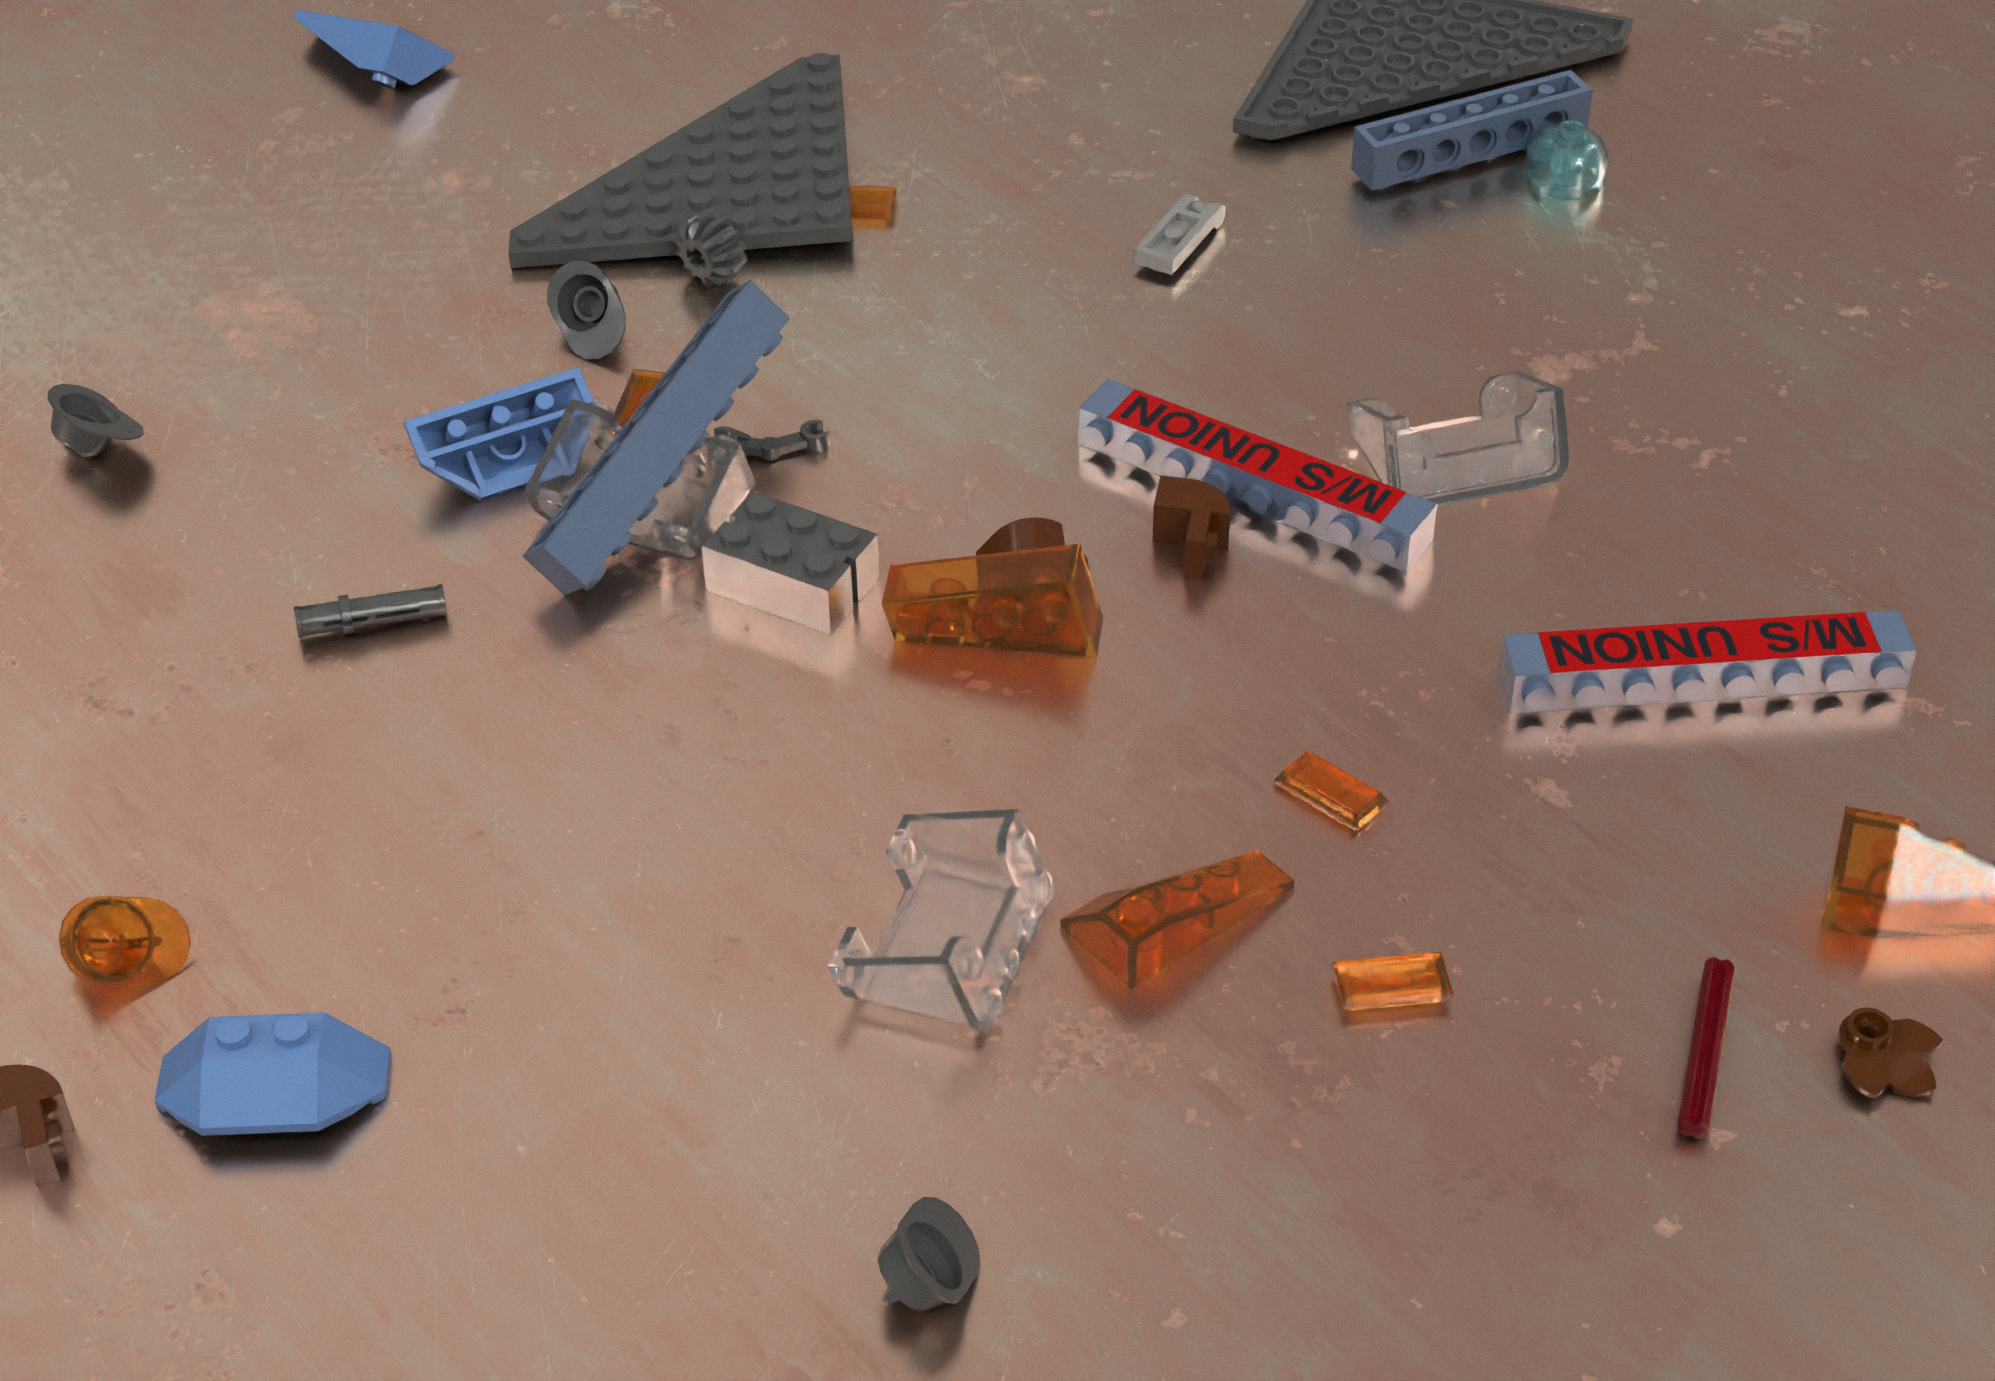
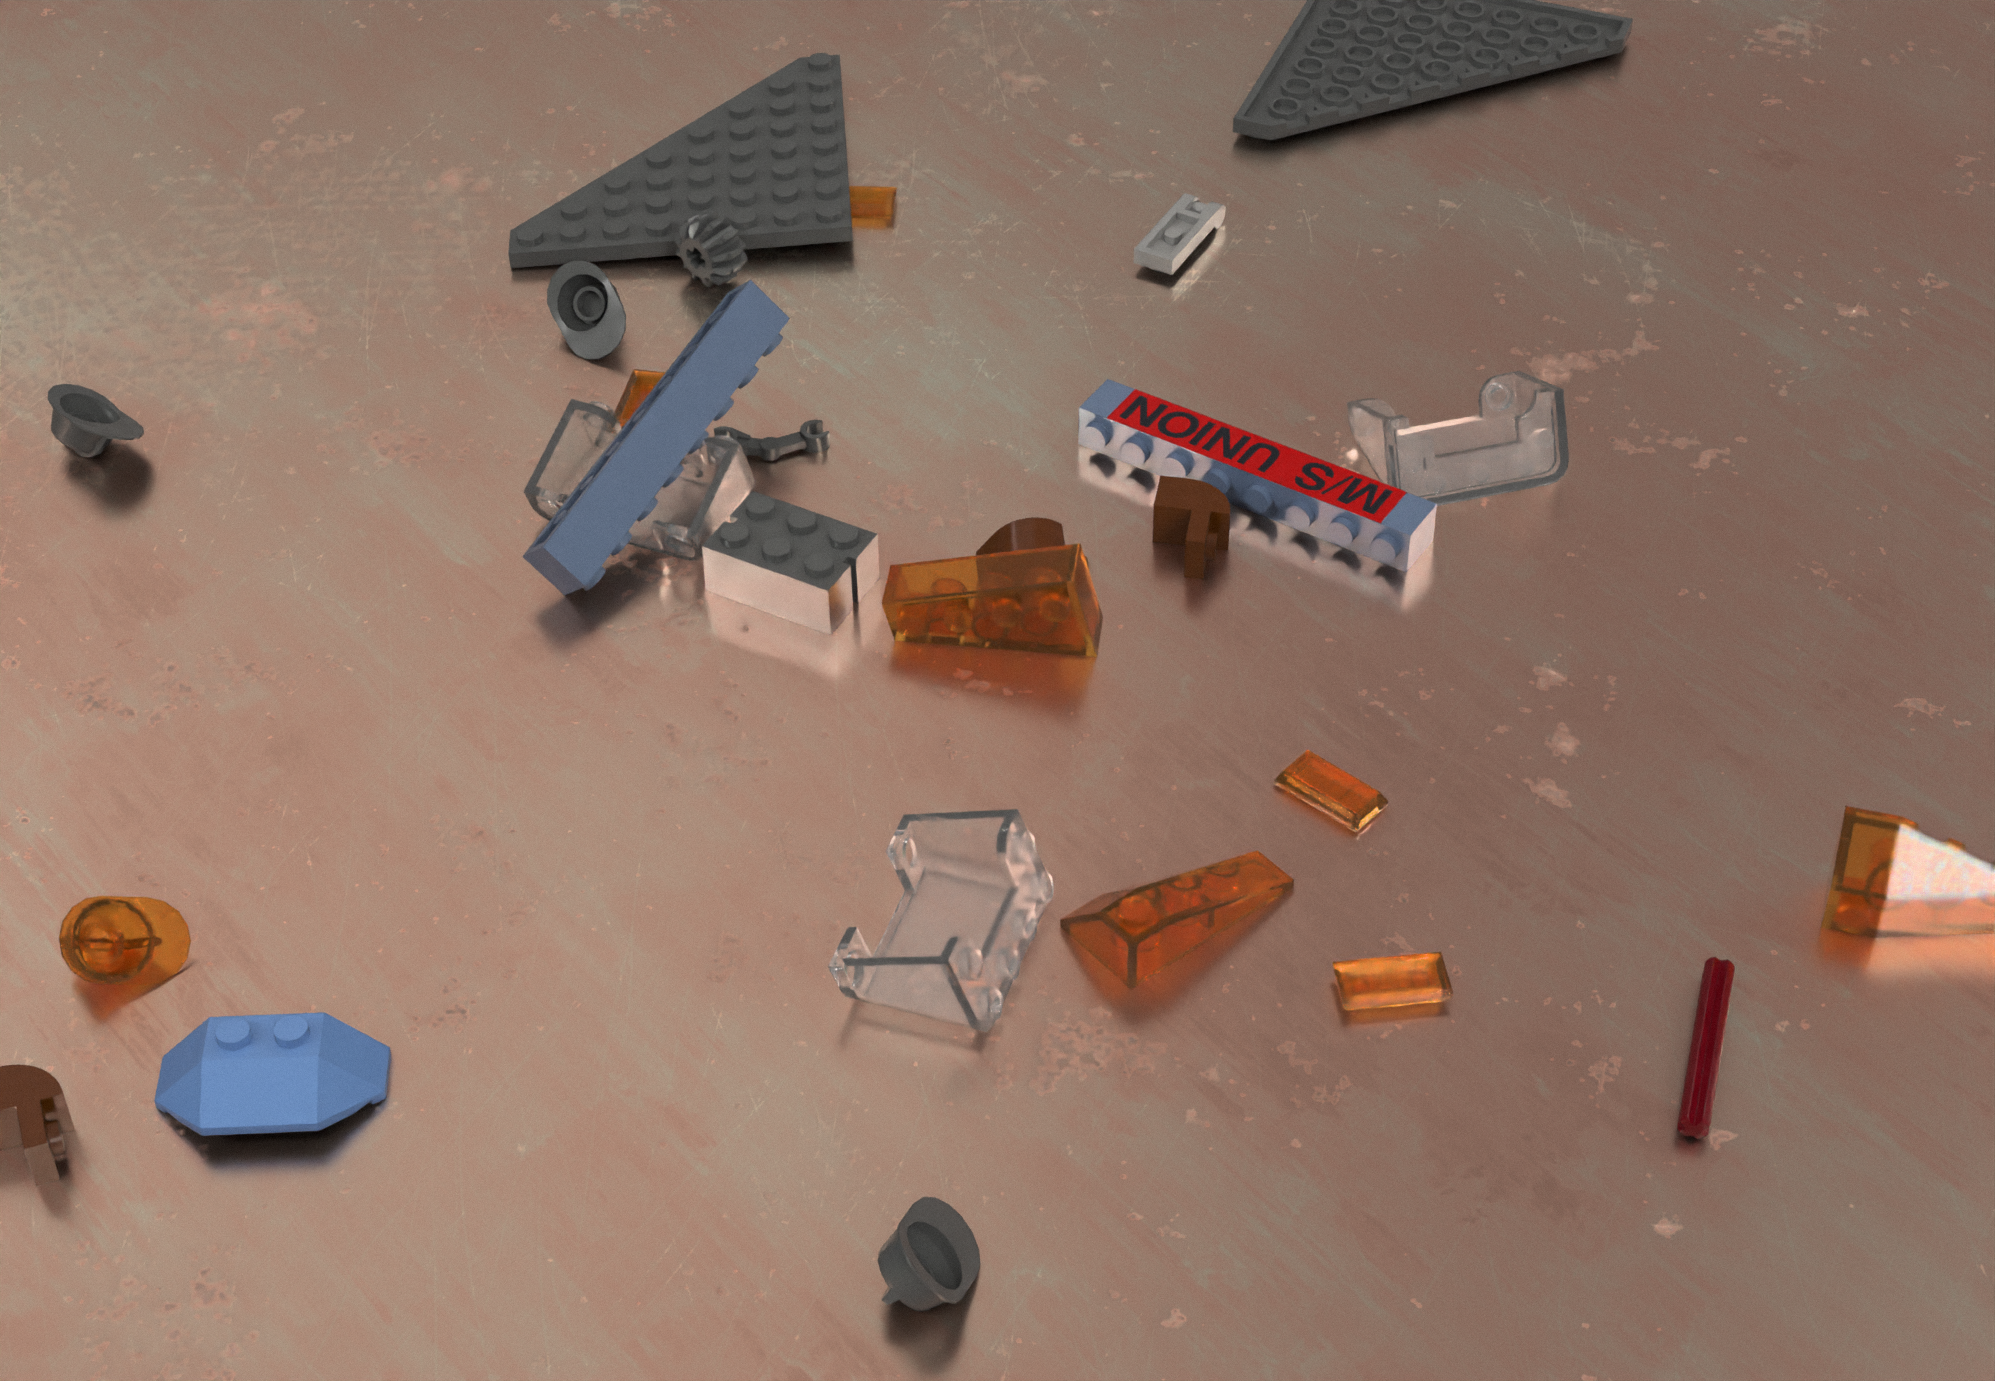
medium blue wedge [293,10,455,89] -> none
dark grey pin [294,584,447,638] -> none
medium blue wedge [403,367,596,501] -> none
sand blue brick [1351,70,1593,191] -> none
brick [1498,610,1917,713] -> none
clear light blue cylinder [1523,121,1609,200] -> none
reddish brown plate [1838,1007,1943,1098] -> none

